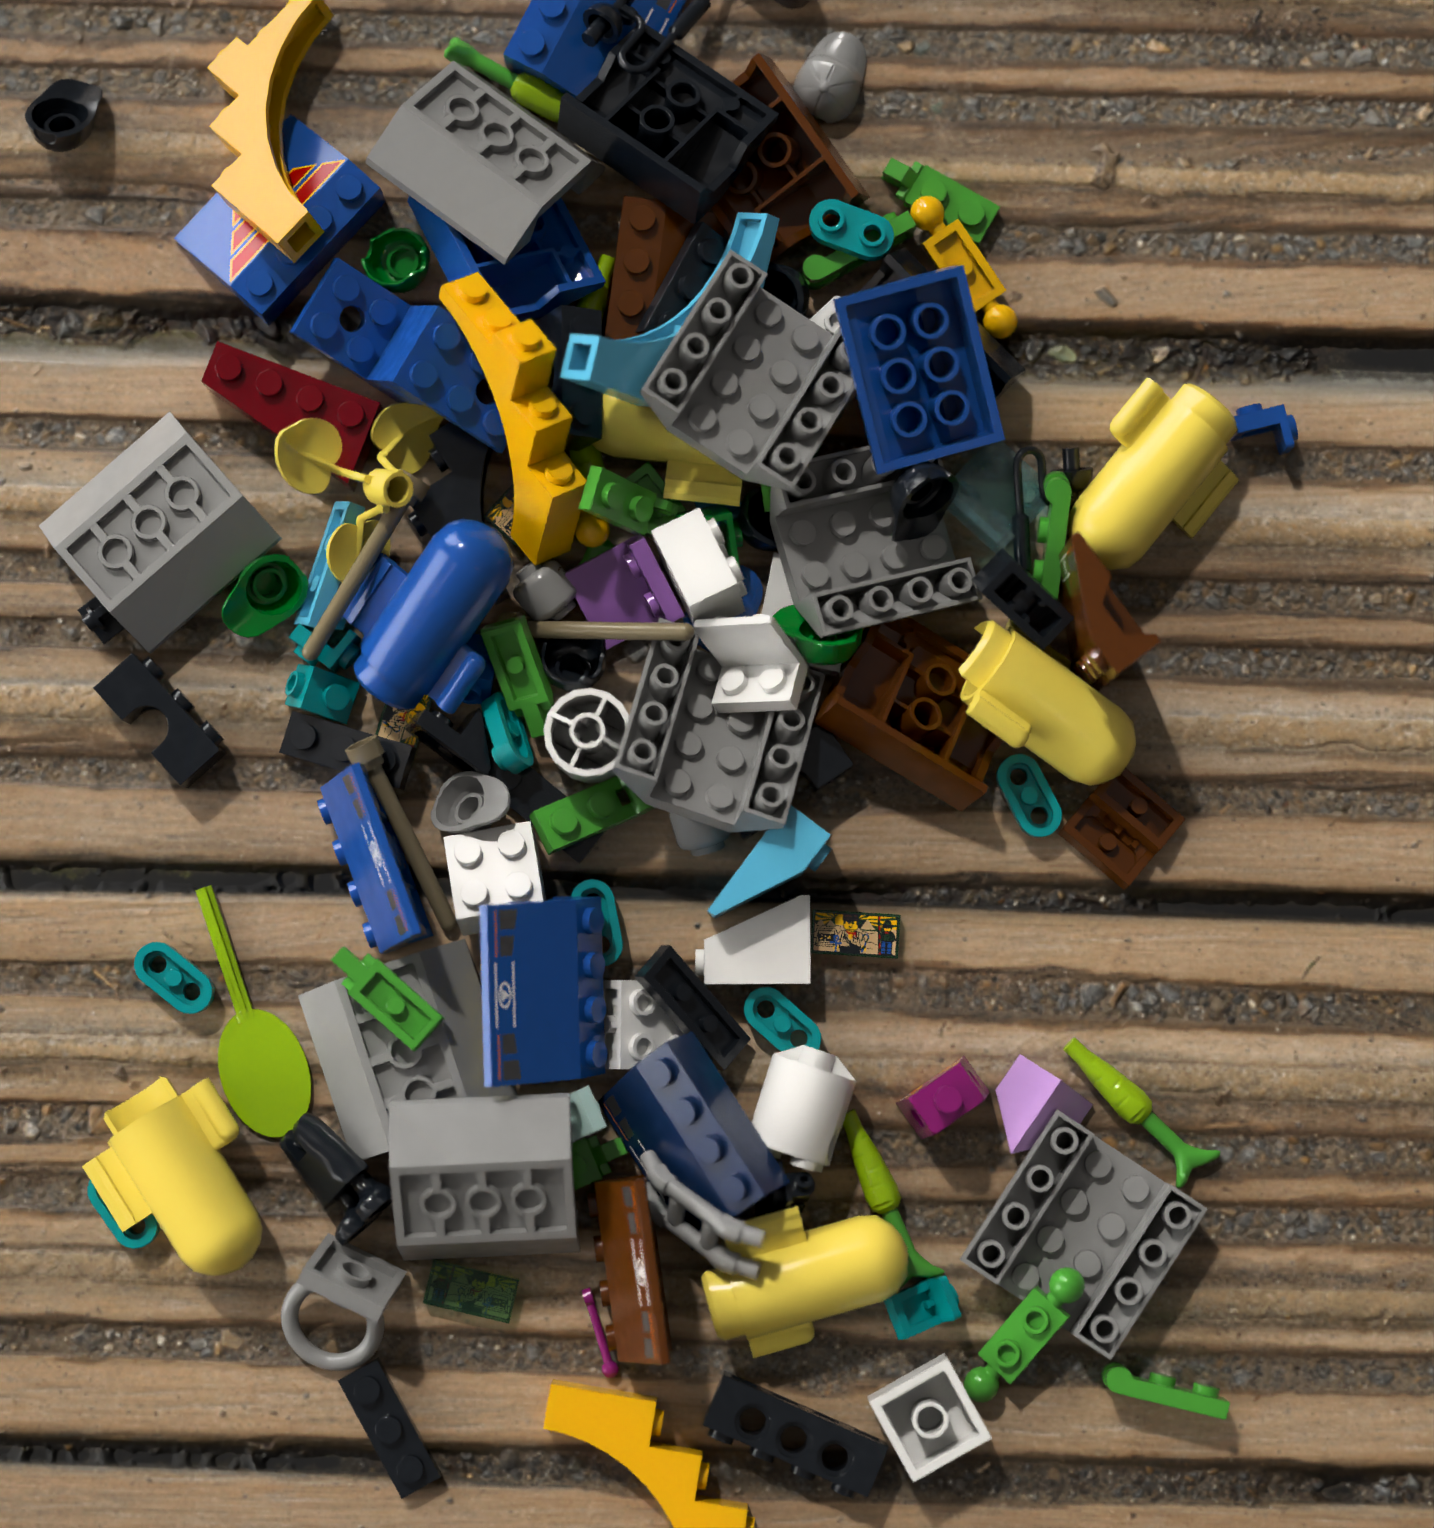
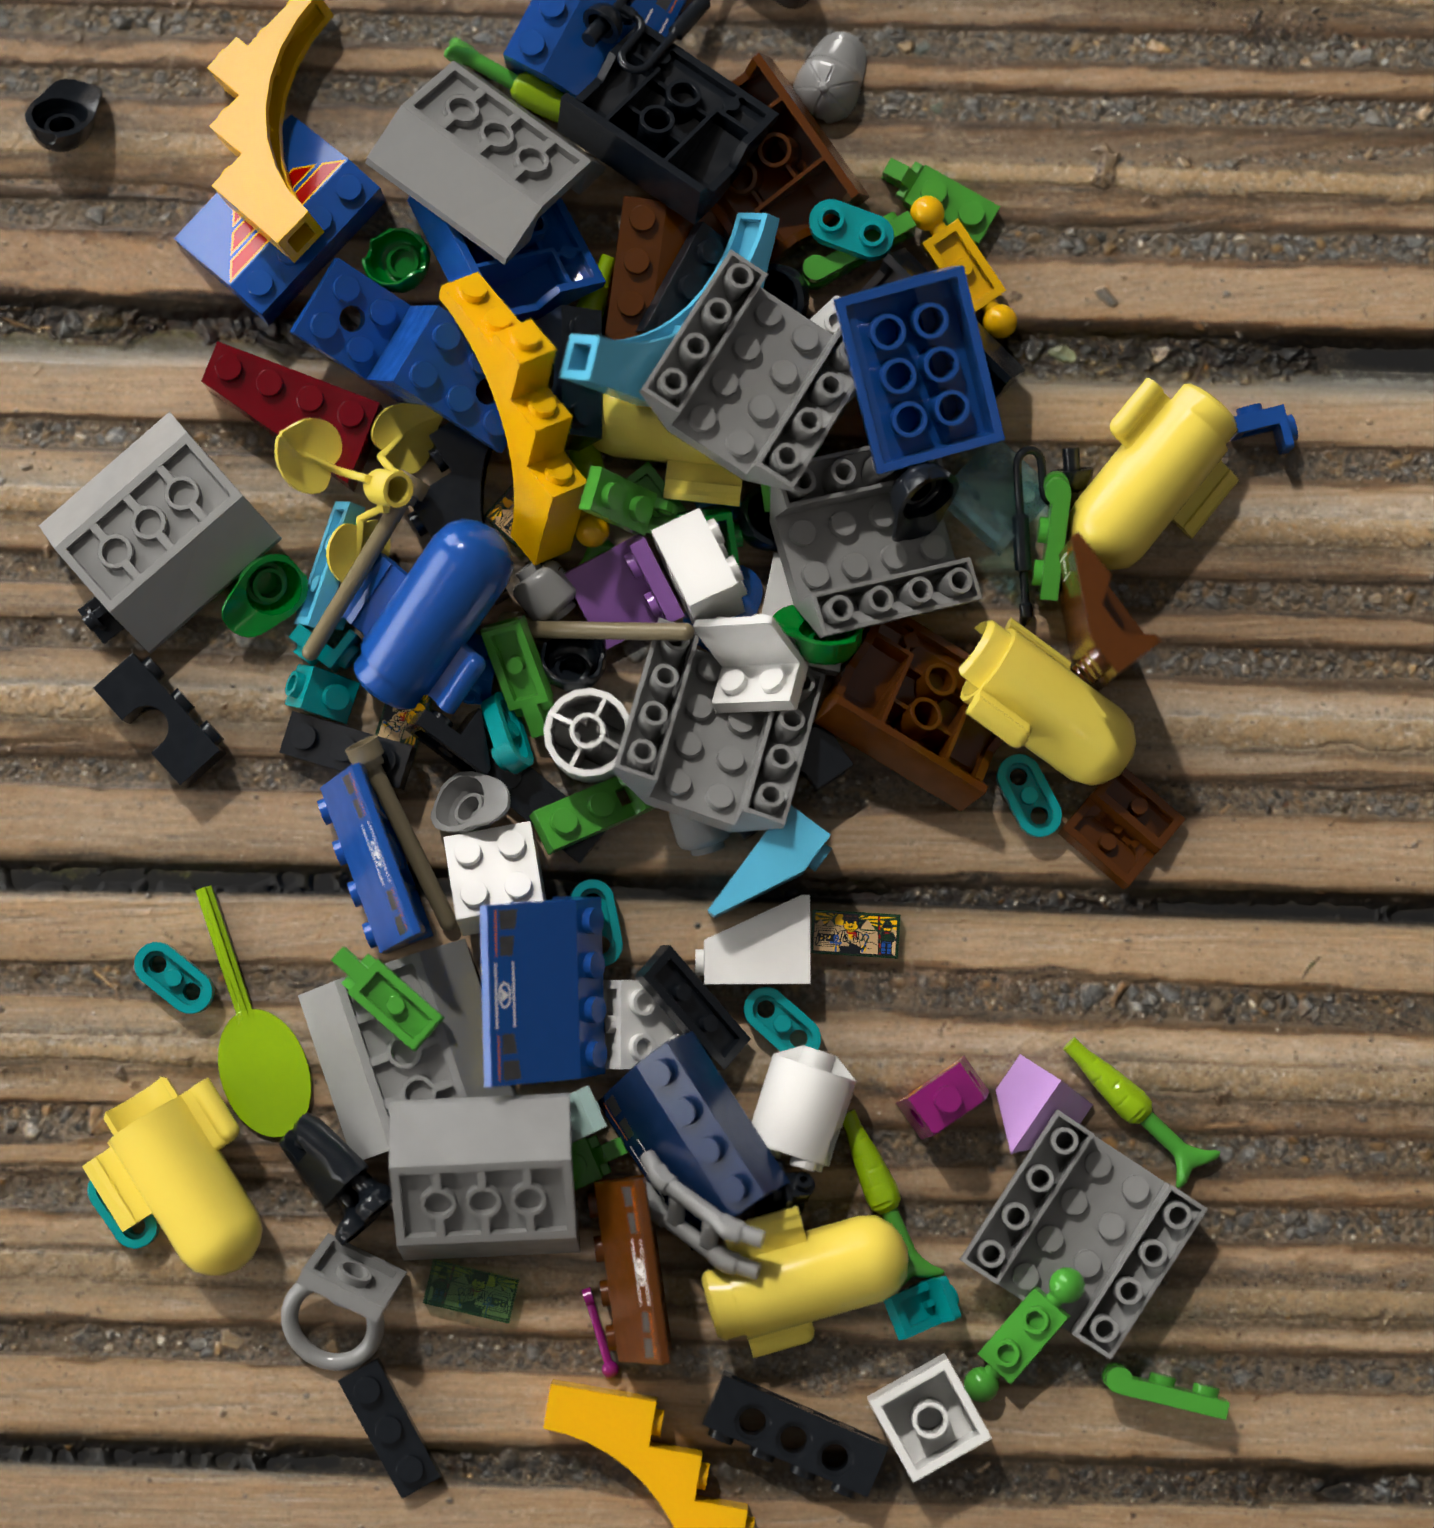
black brick [972,548,1074,650] -> none

